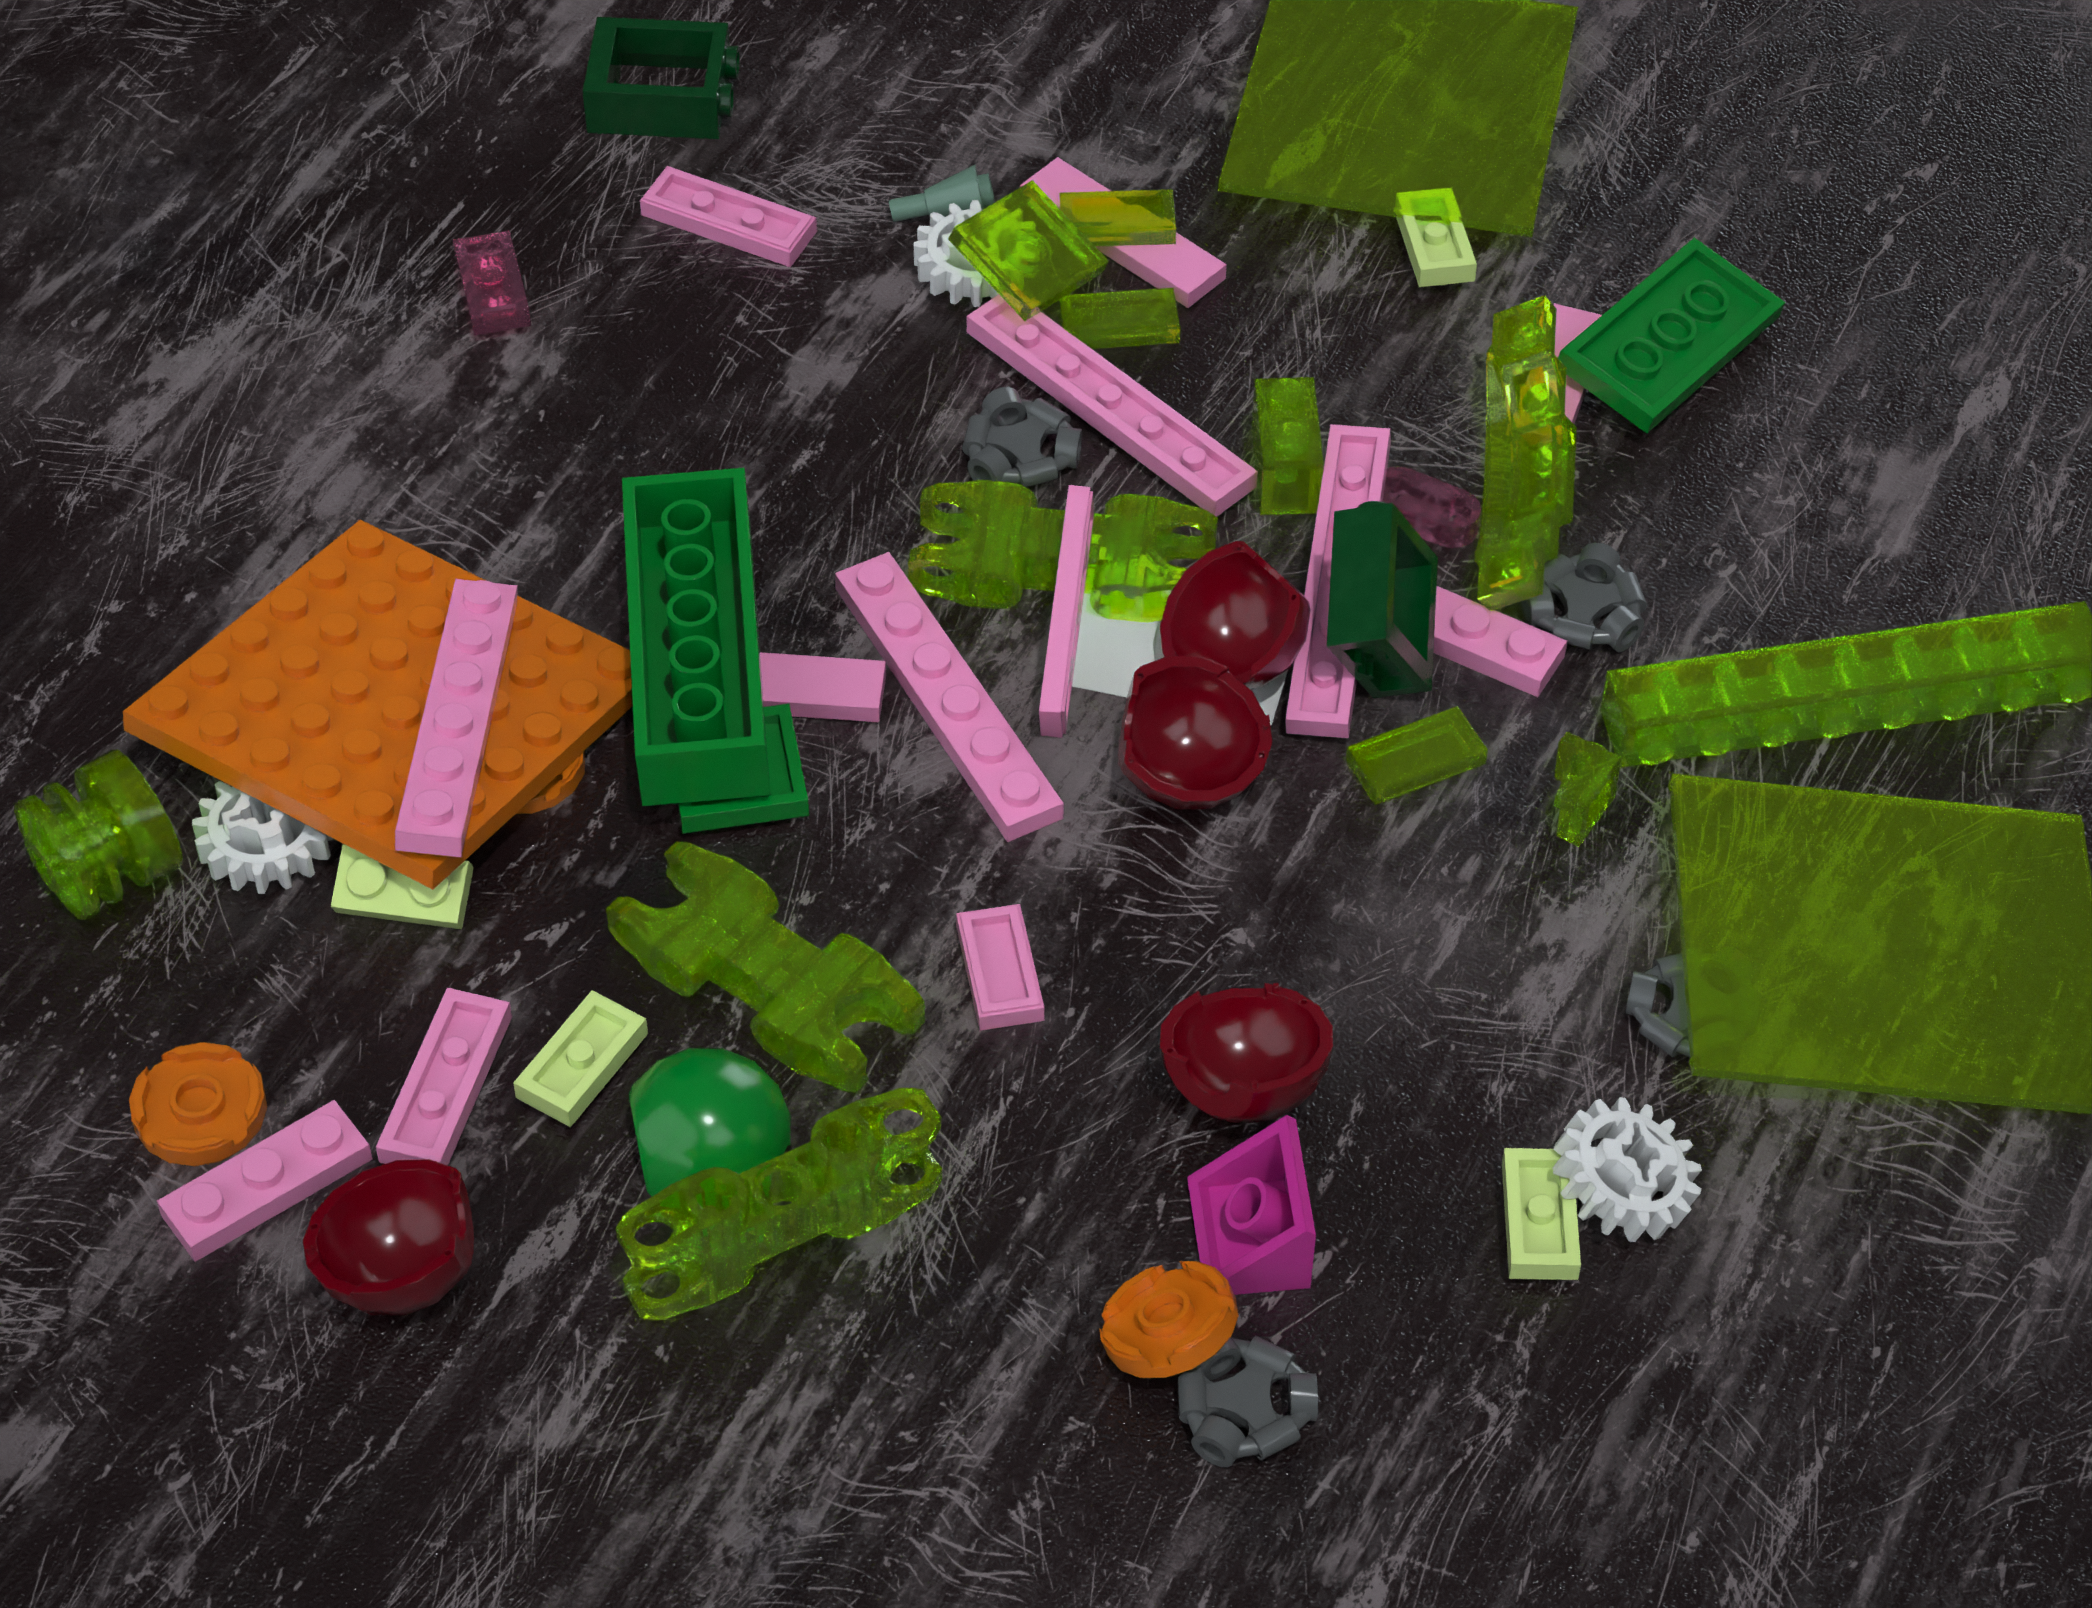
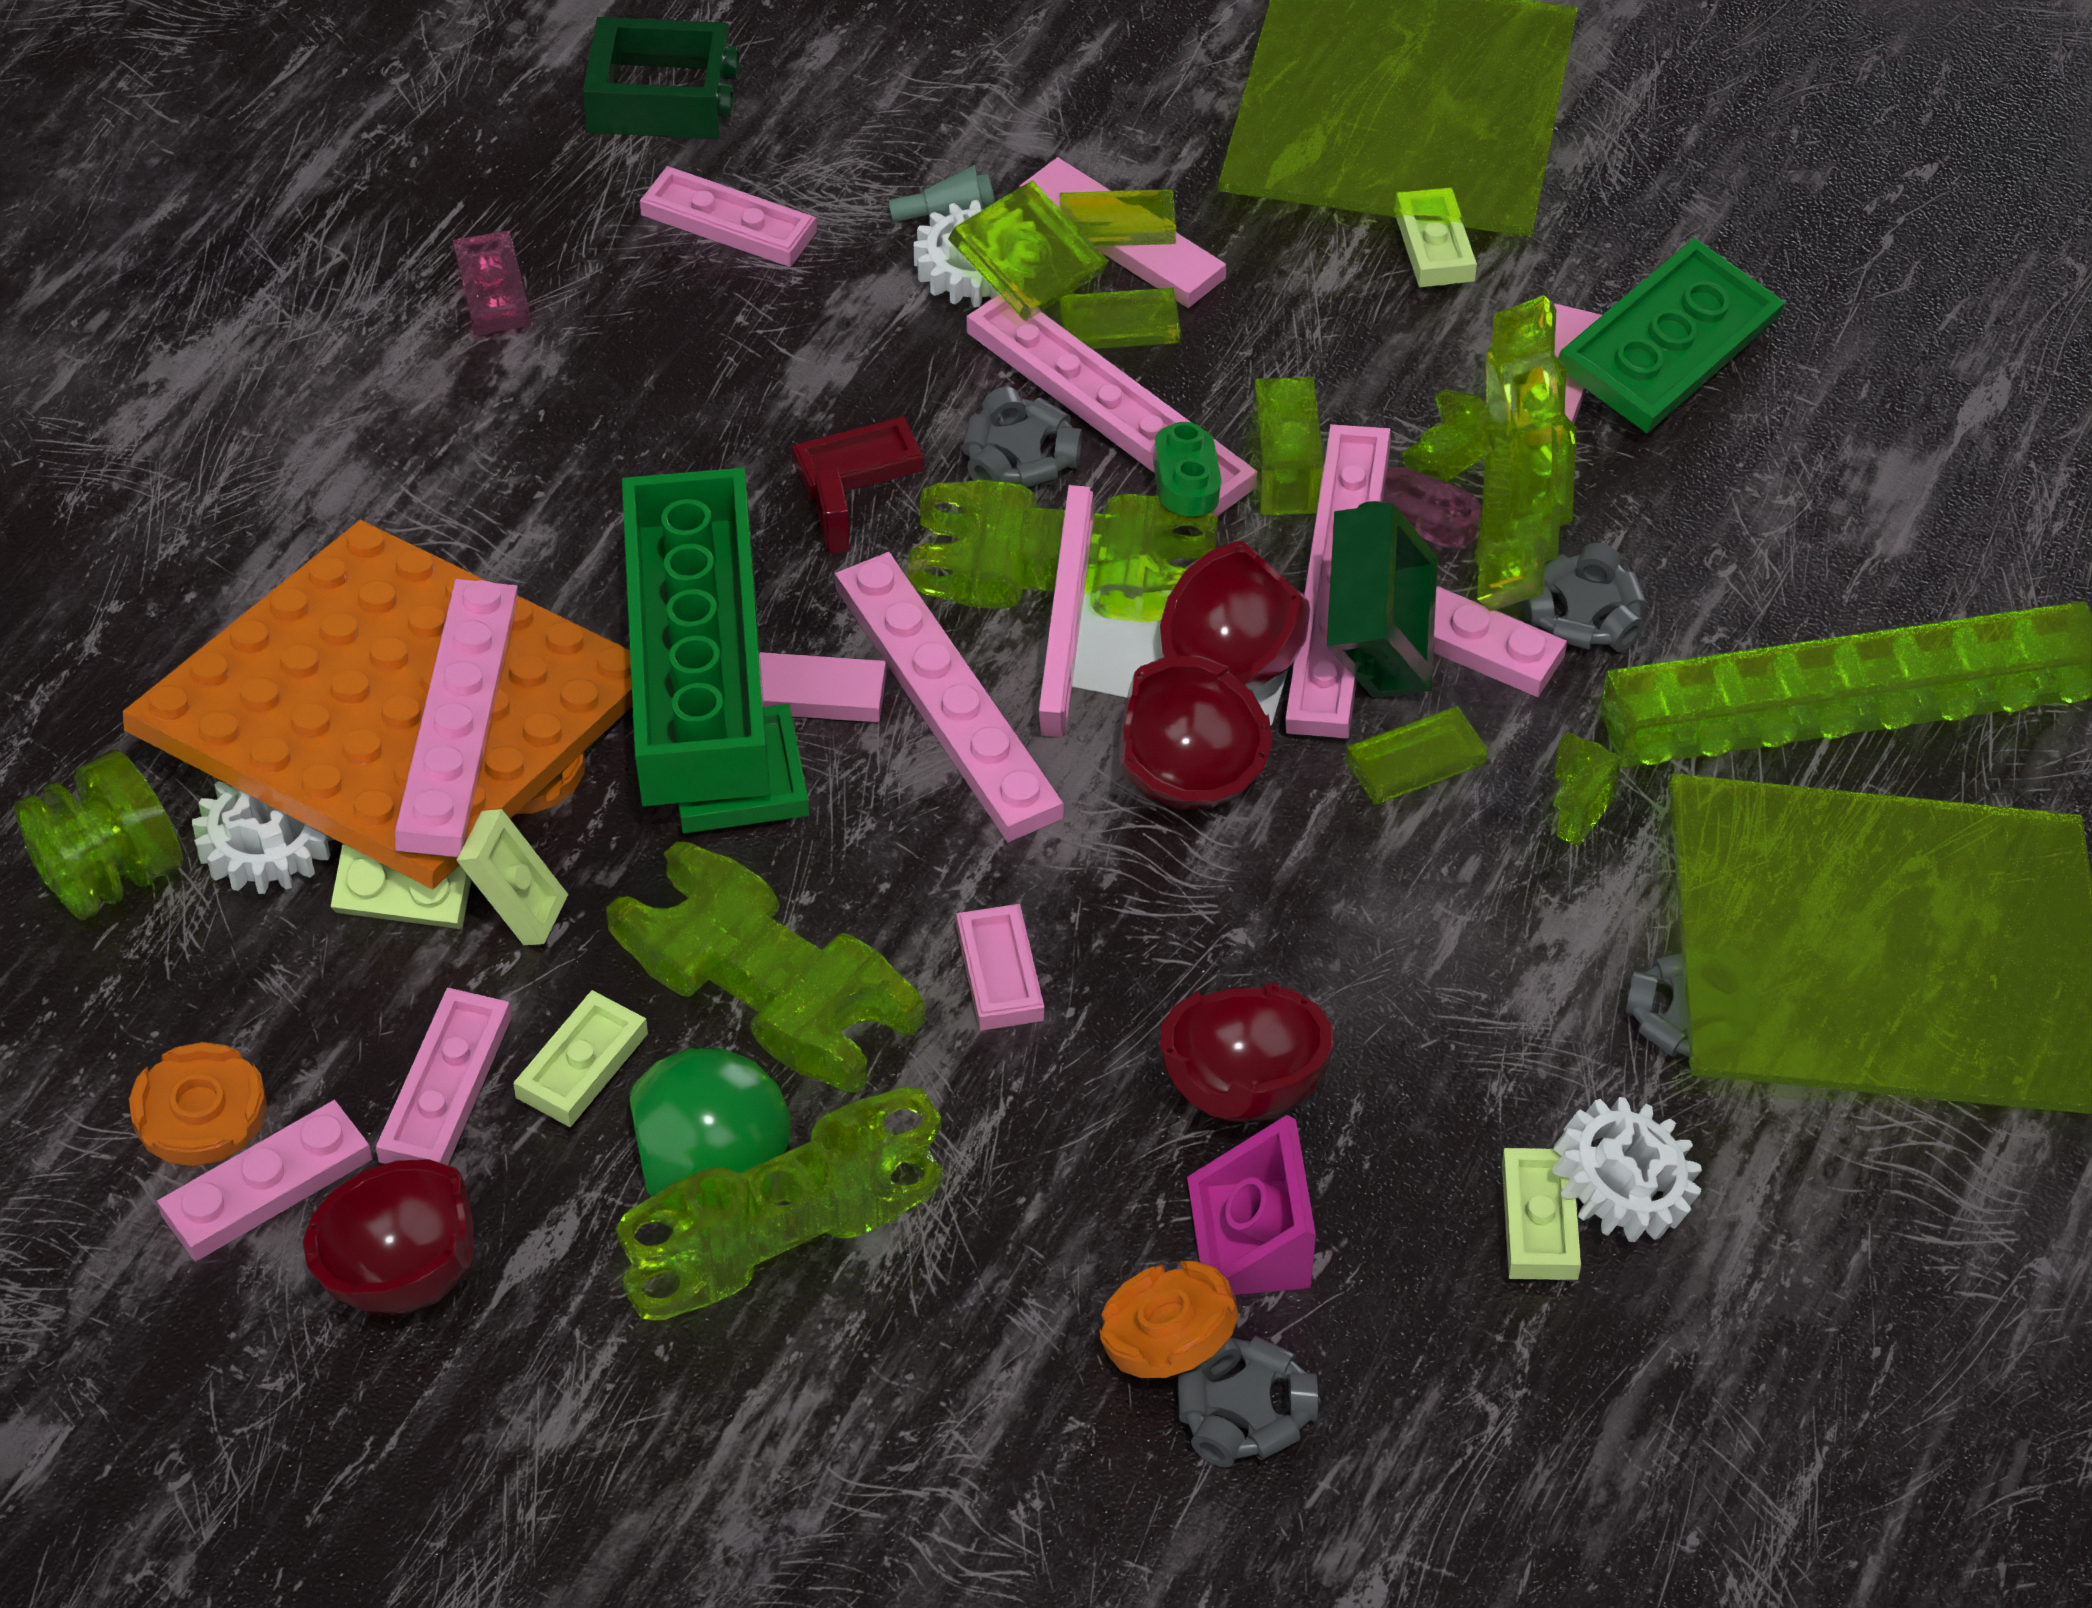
none -> yellowish green plate [456,809,568,945]
none -> dark red tile [792,416,924,501]
none -> dark red tile [815,467,850,554]
none -> green plate [1153,422,1222,517]
none -> clear neon green bracket [1401,389,1497,483]

